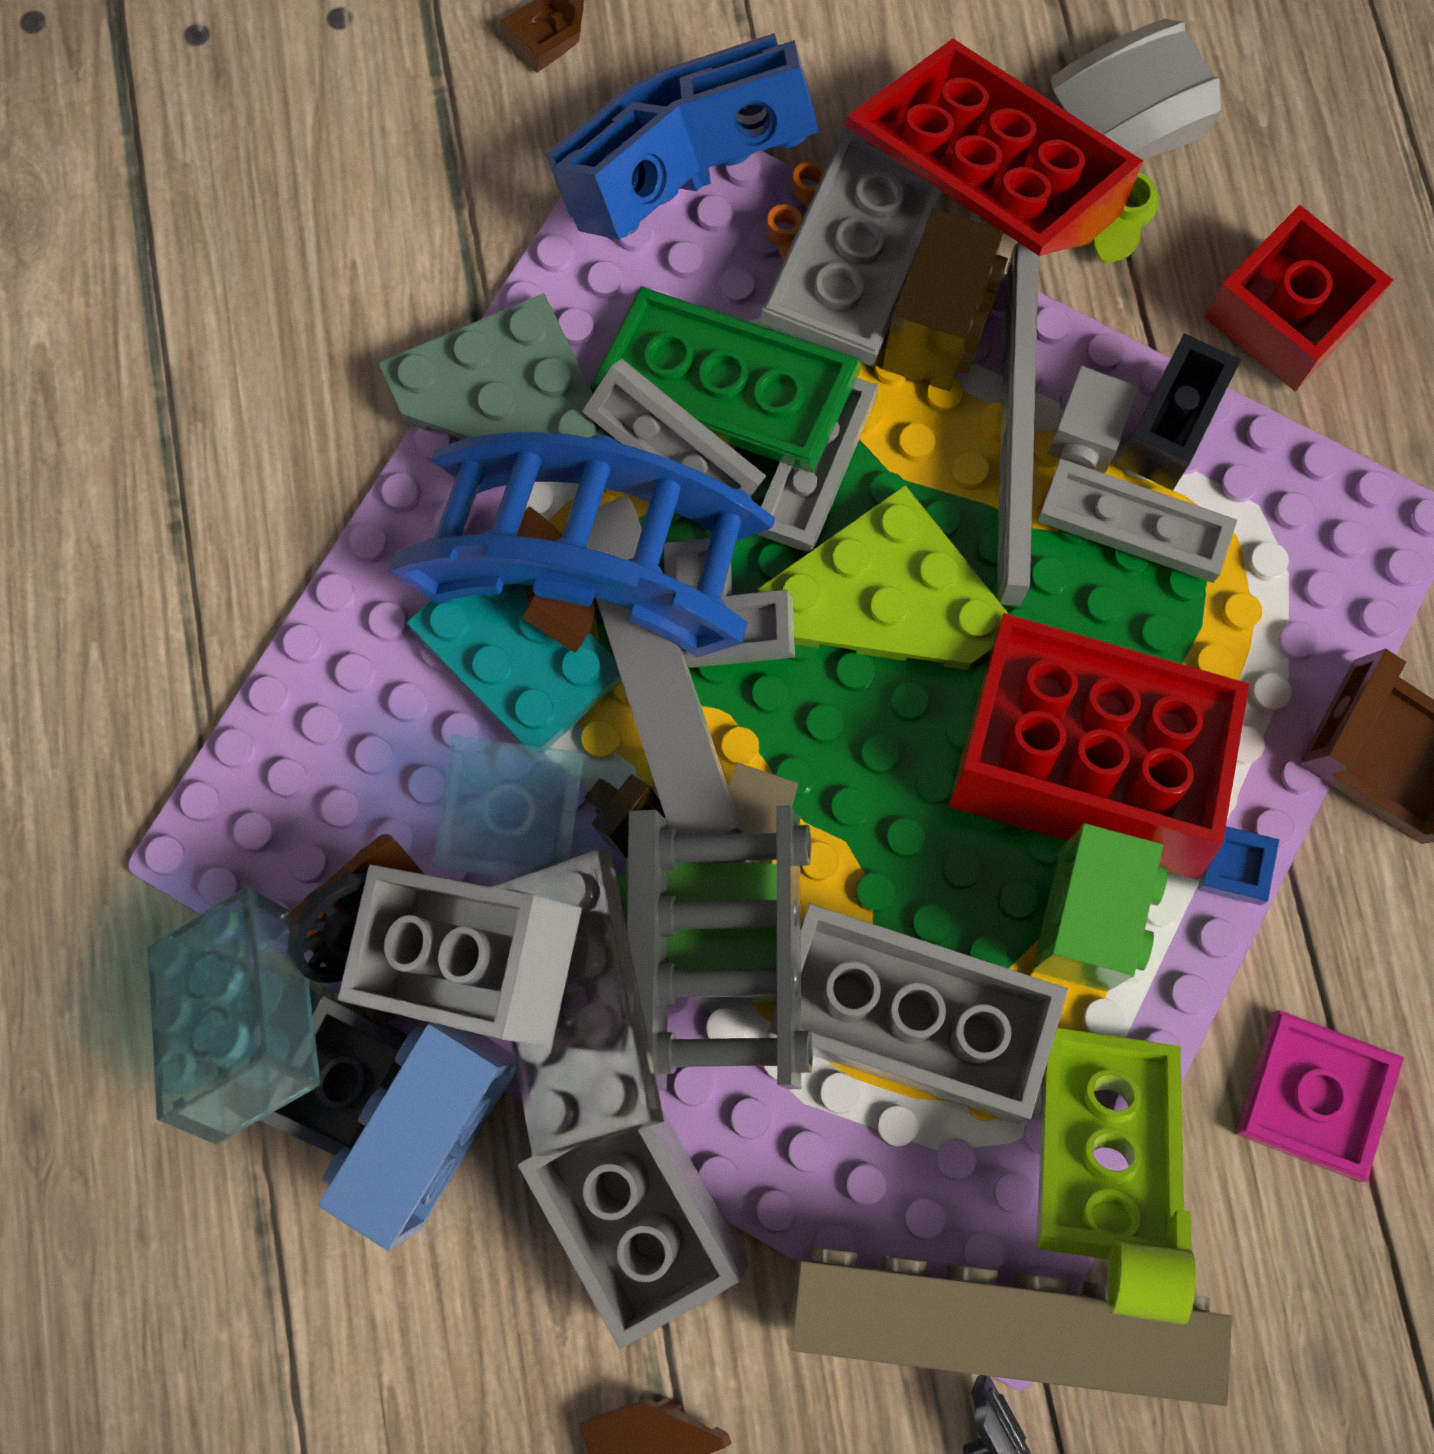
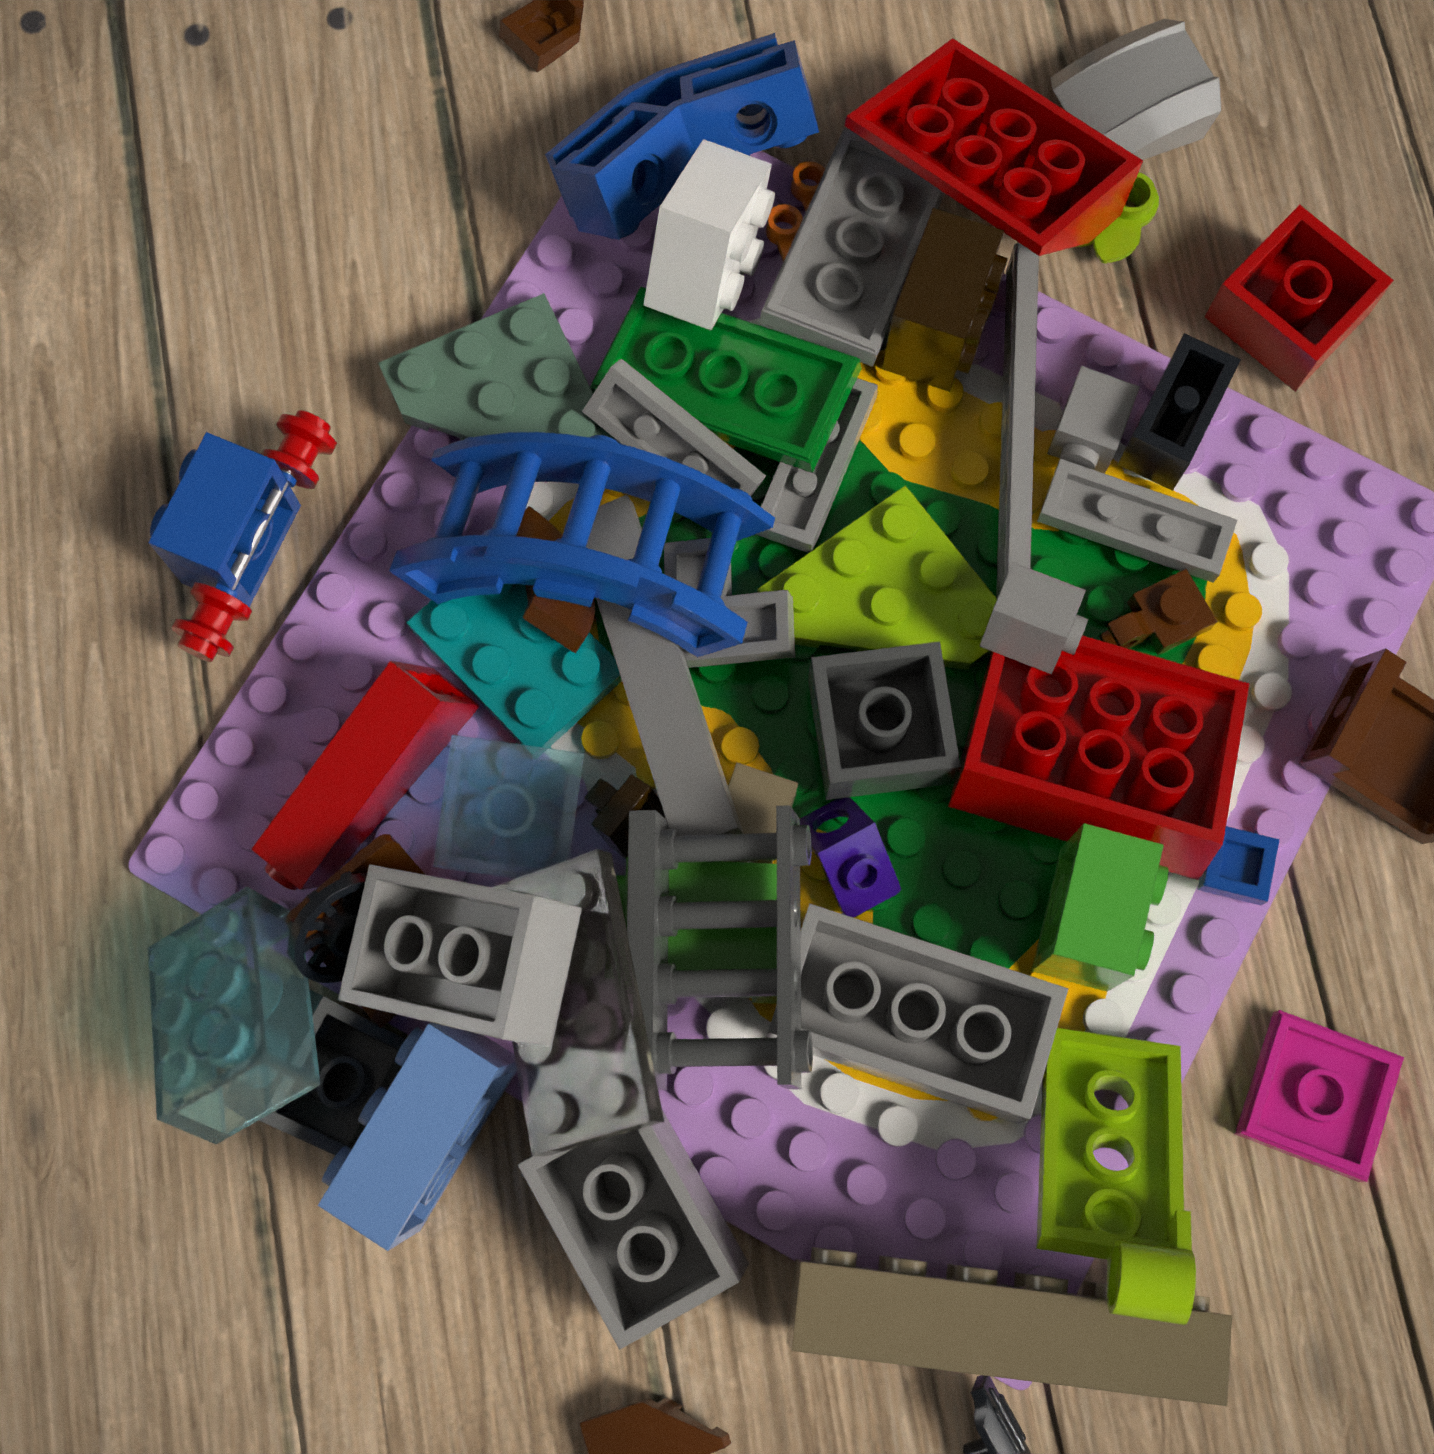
none -> blue brick [148,410,337,662]
none -> red slope [251,661,480,890]
none -> white brick [643,139,775,330]
none -> dark purple bracket [800,797,901,918]
none -> dark grey brick [808,641,961,800]
none -> light grey brick [980,562,1088,674]
none -> reddish brown plate [1099,569,1218,655]

